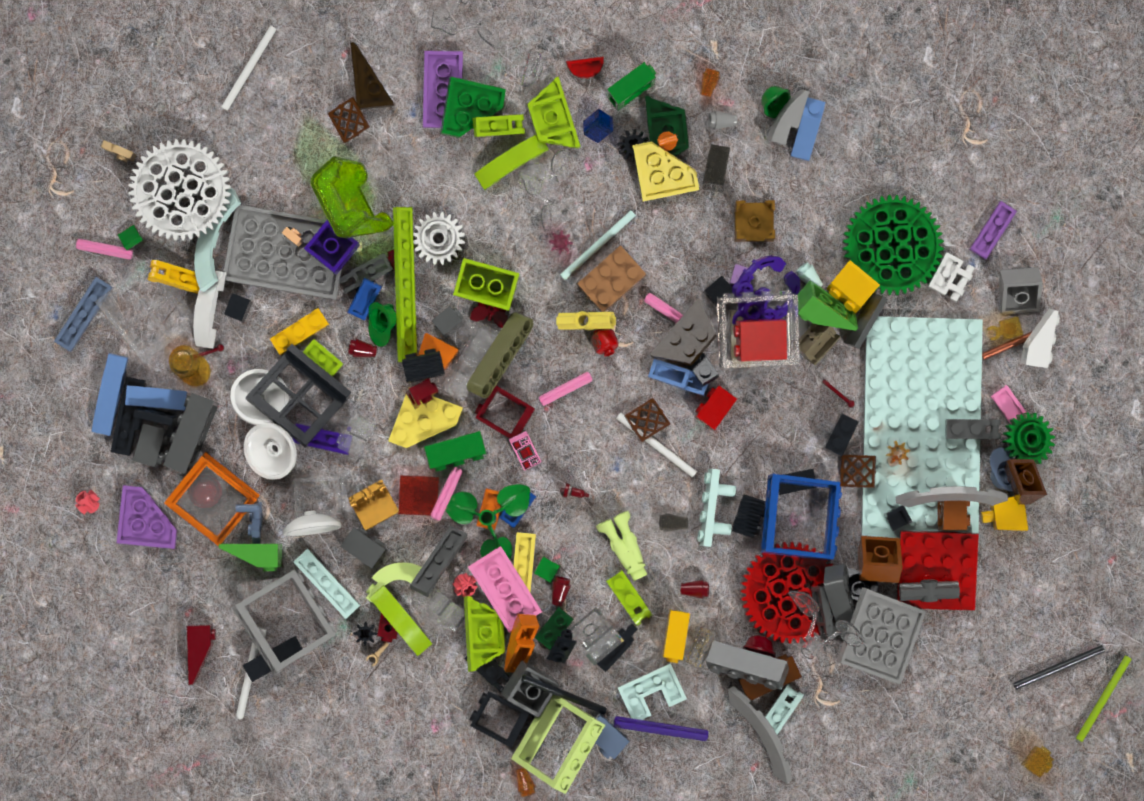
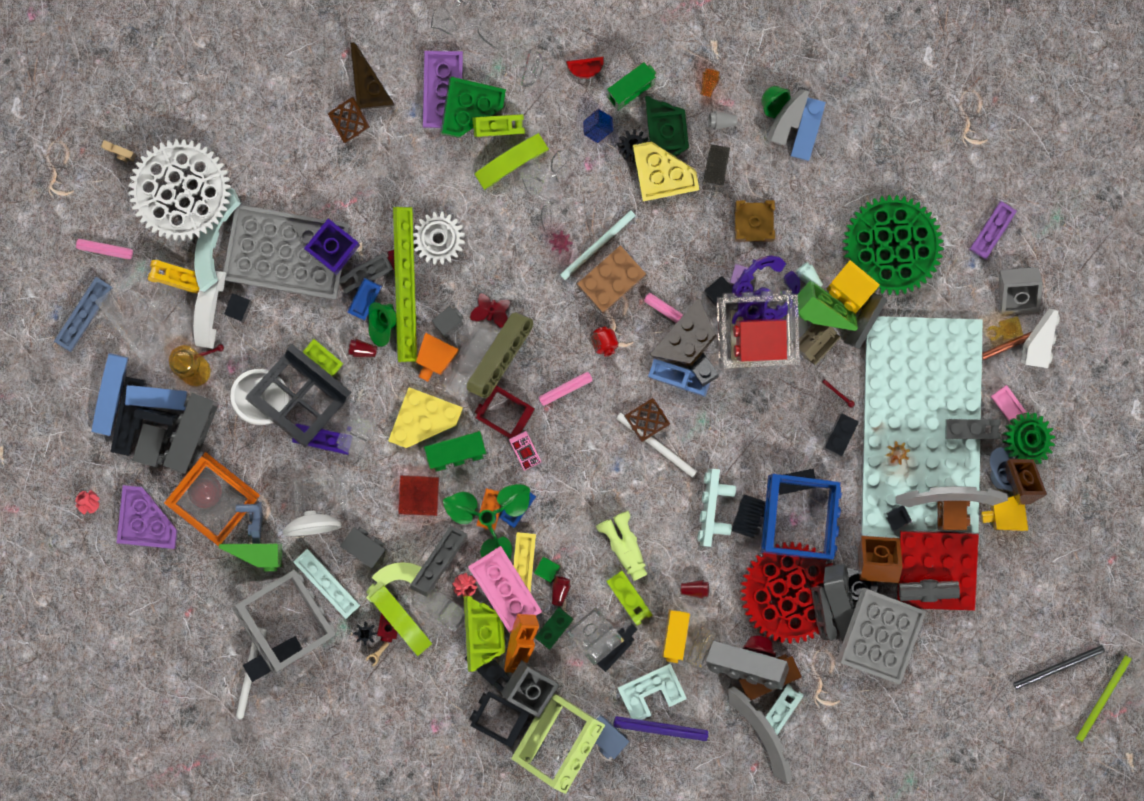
green tile [118,225,143,250] -> none
dark red slope [187,625,216,685] -> none
white piece [221,25,277,111] -> none
white dish [244,423,297,480] -> none
yellow plate [270,308,329,356] -> none
light nougat plate [282,227,304,247] -> none
clear neon green windscreen [311,156,394,238] -> none
pearl gold hinge [348,479,399,531] -> none
black brick [402,349,445,383] -> none
dark red brick [406,379,438,409] -> none
bright pink axle [431,467,462,521] -> none
lime slope [453,258,520,311] -> none
clear orange cone [515,768,536,798] -> none
black piece [521,674,607,715] -> none
lime wing [527,77,581,149] -> none
black hinge [546,629,577,664] -> none
light yellow piece [556,311,616,331] -> none
dark red piece [560,483,589,498] -> none
orange plate [657,132,678,151] -> none
clear smoke cone [659,513,688,532] -> none
red brick [695,386,737,431] -> none
clear plant [788,591,863,667] -> none
reddish brown window [840,455,876,488] -> none
white plate [928,252,975,302] -> none
clear yellow brick [1021,746,1054,778] -> none

